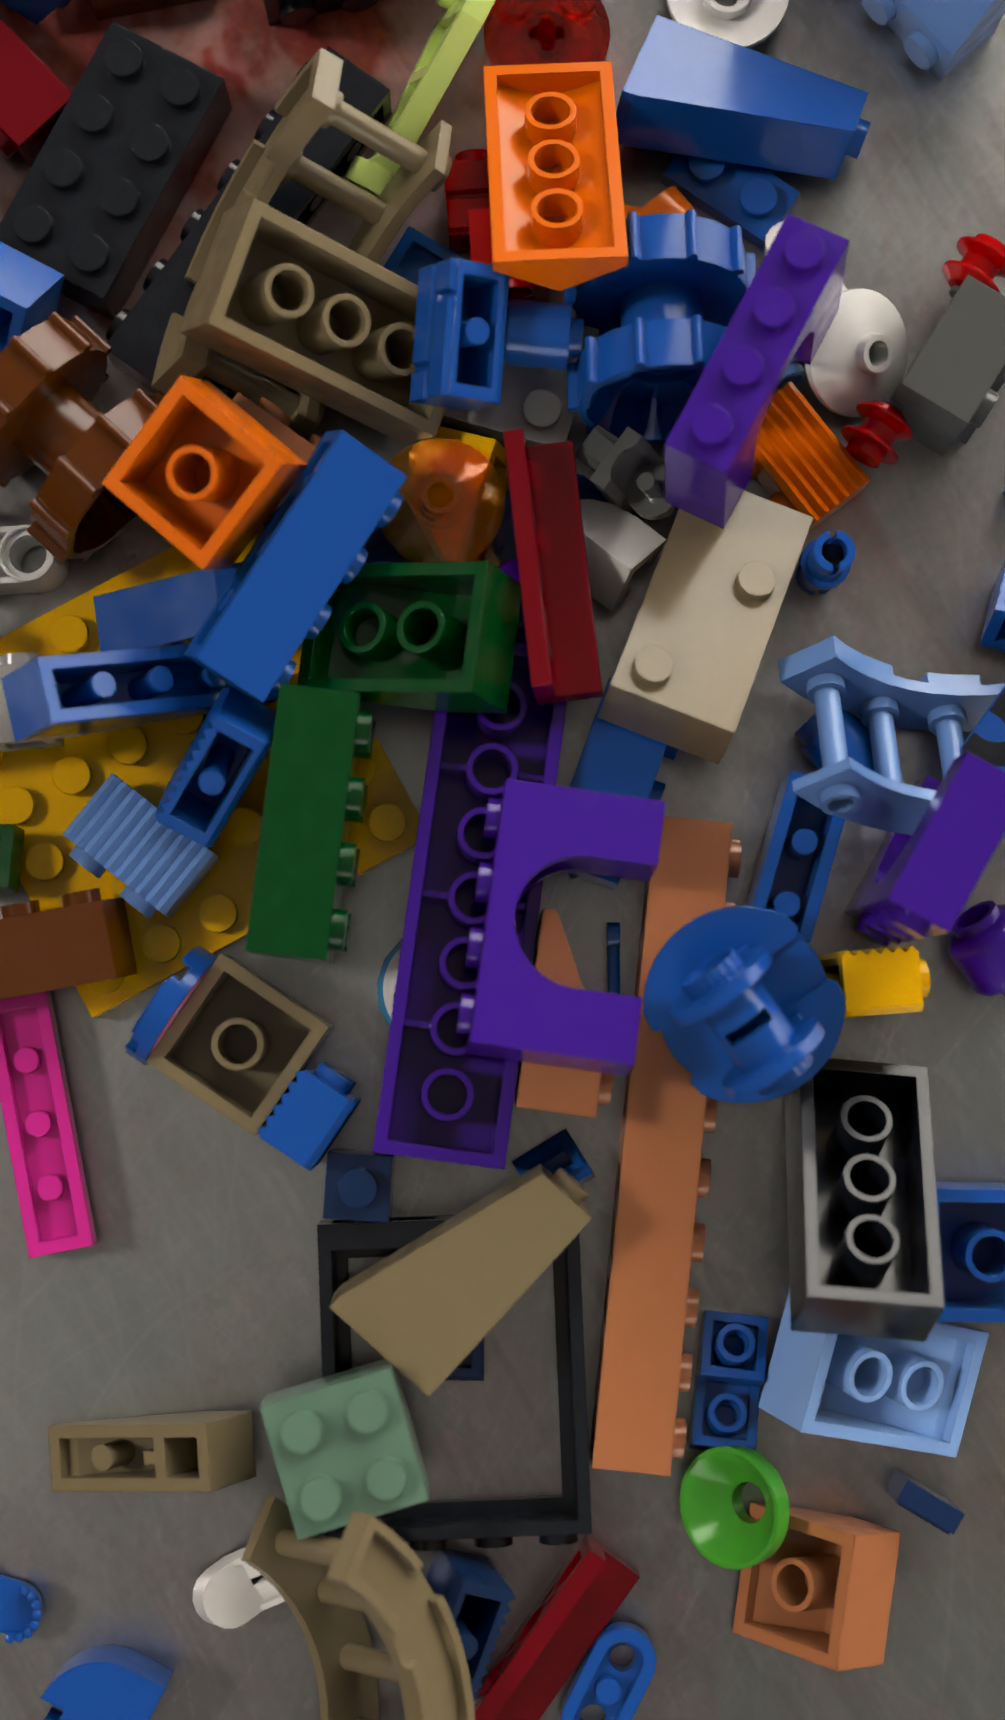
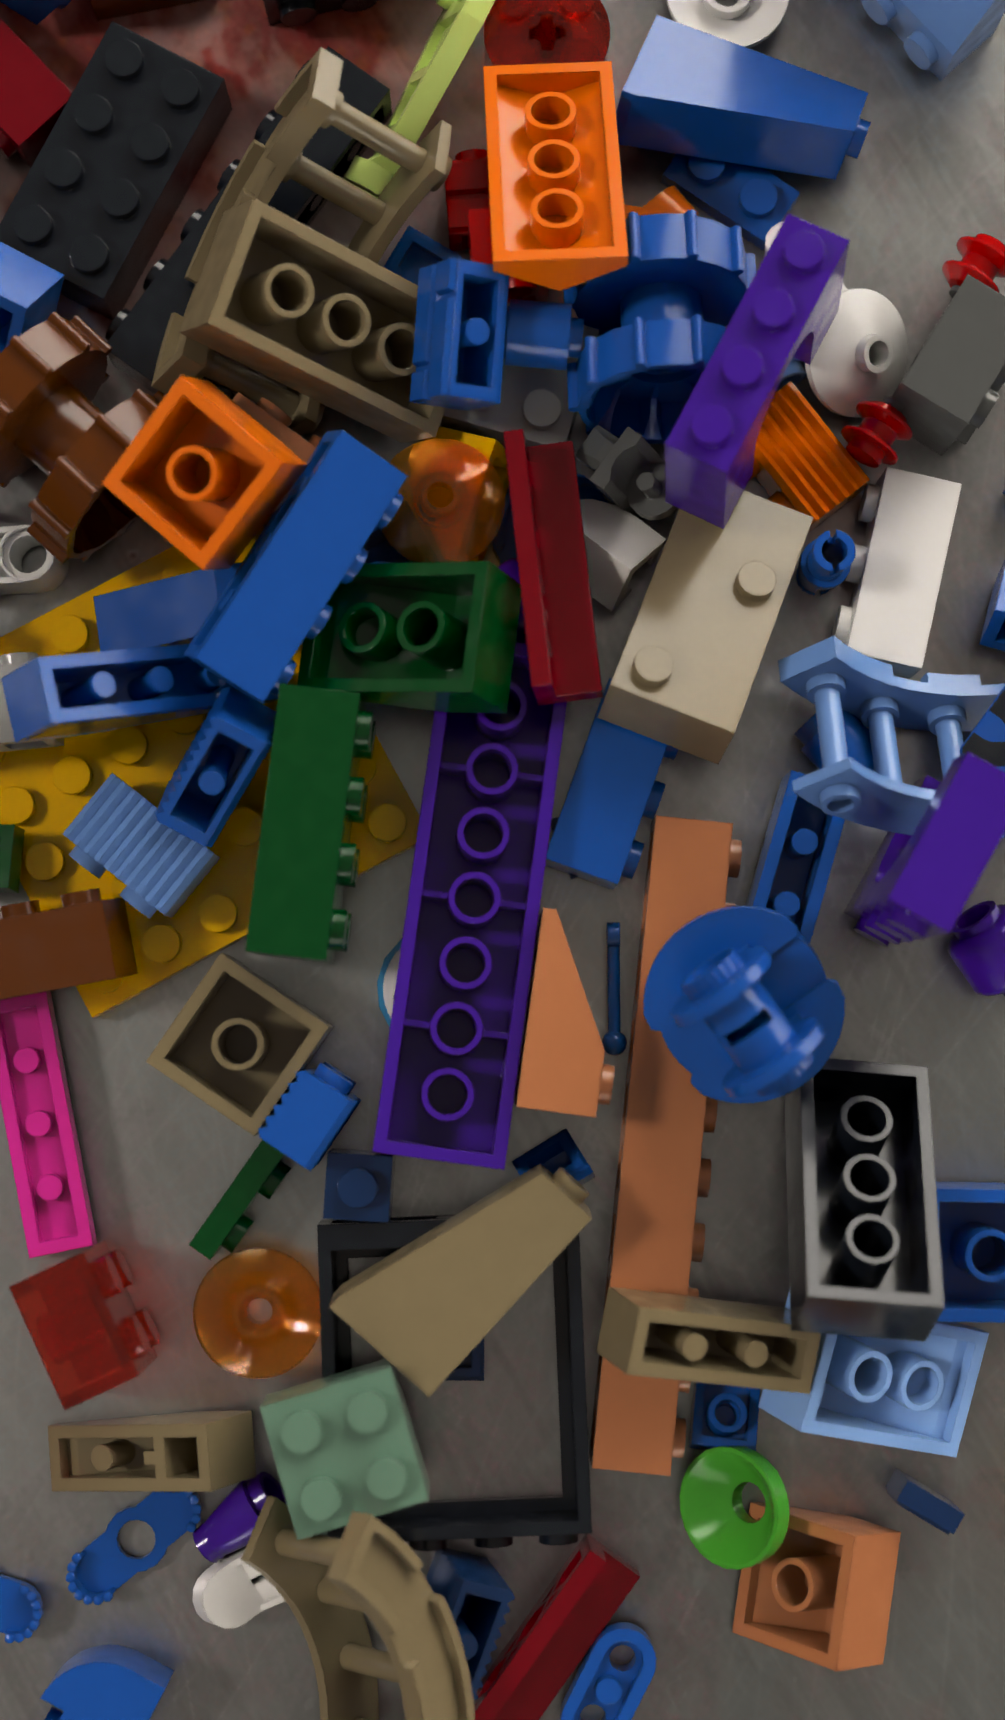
blue tile [125,946,217,1065] -> none
dark purple arch [456,778,665,1076] -> none
yellow brick [818,945,930,1018] -> none
none -> clear red brick [9,1240,160,1411]
none -> blue piece [66,1492,202,1605]
none -> dark green plate [189,1140,291,1260]
none -> clear orange dish [193,1247,321,1379]
none -> dark purple cone [193,1472,288,1563]
none -> dark tan brick [596,1287,821,1394]
none -> white brick [832,467,962,678]

